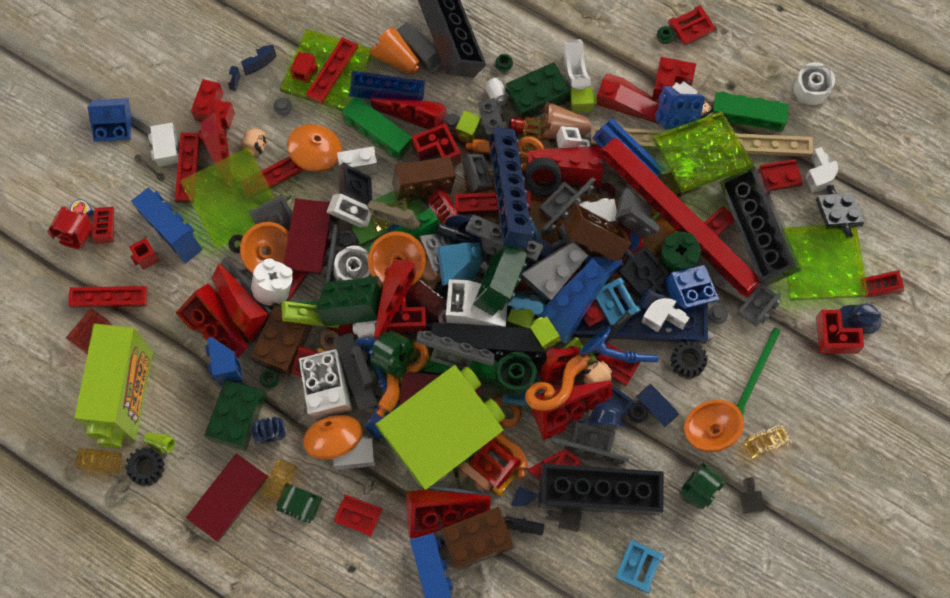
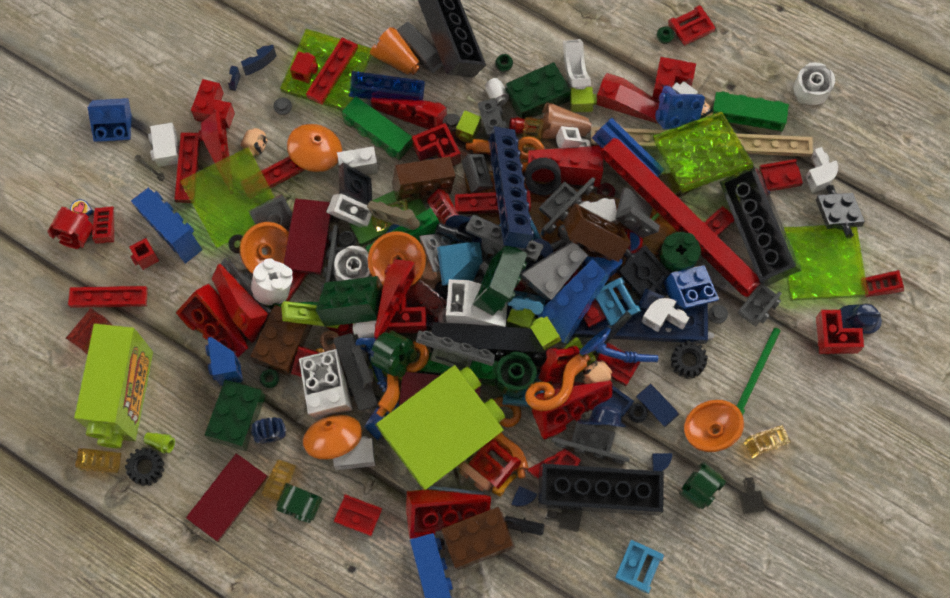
none -> dark blue tile [652,453,672,471]

